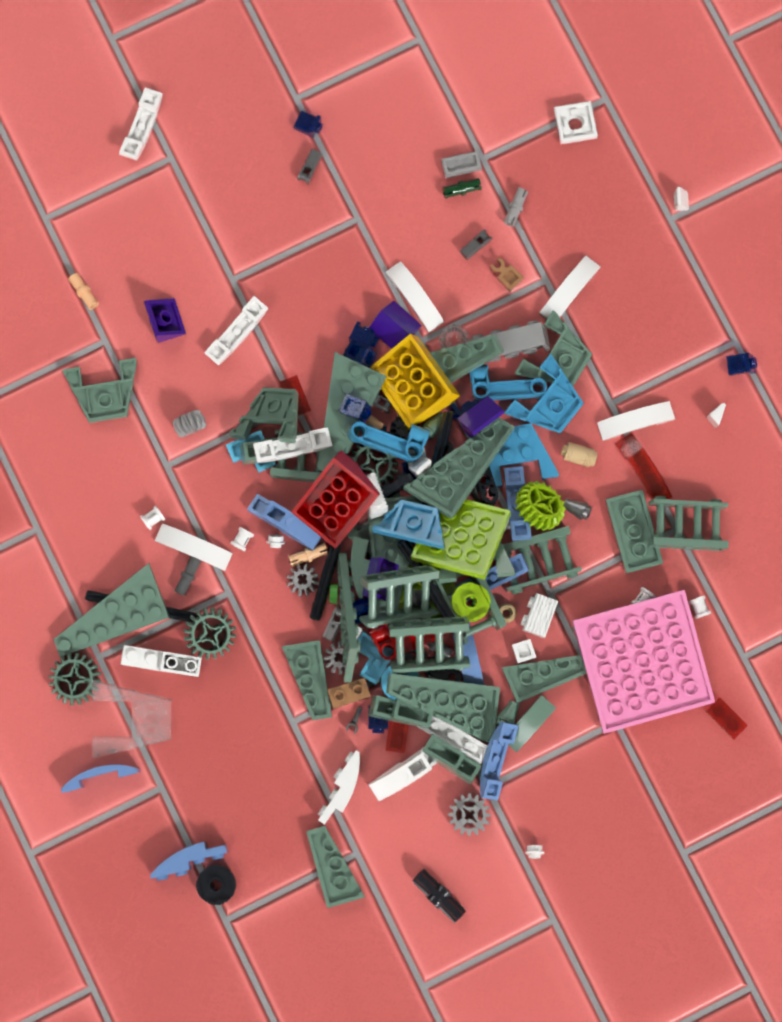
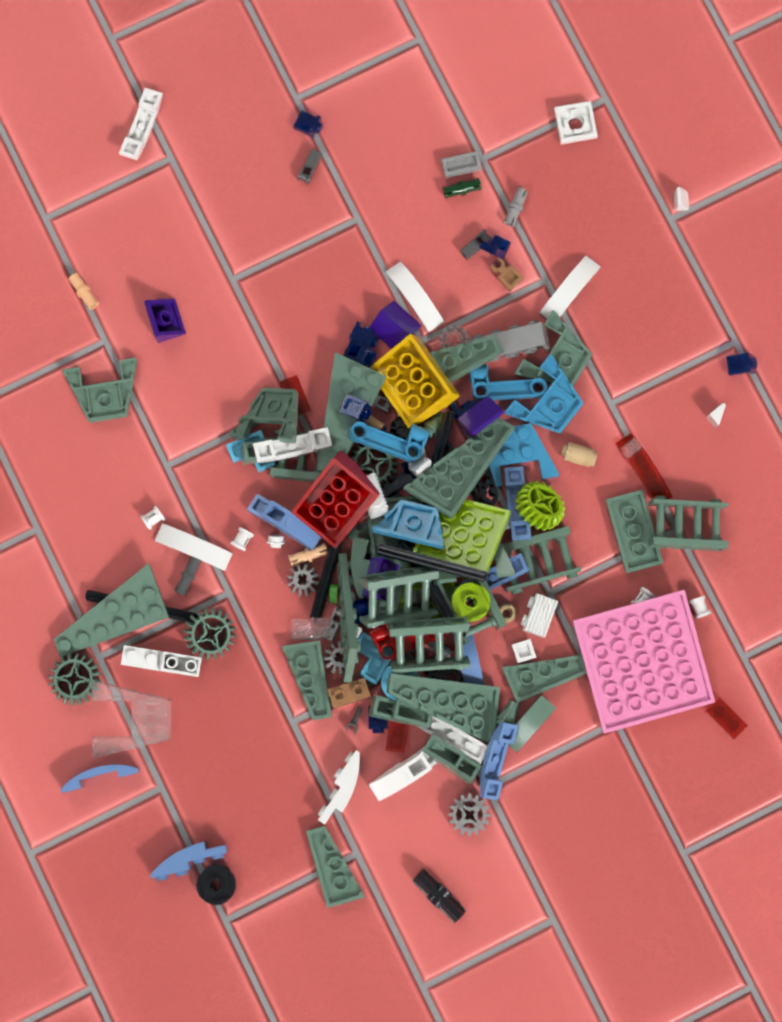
light grey gear [172,410,206,437] -> none
white slope [204,296,269,365] -> none
white plate [525,845,545,859] -> none
flat silver cone [563,498,592,520] -> none
white slope [597,401,675,441] -> none
none -> clear slope [291,617,331,640]
none -> black axle [376,544,488,583]
none -> clear blue bracket [479,235,511,259]

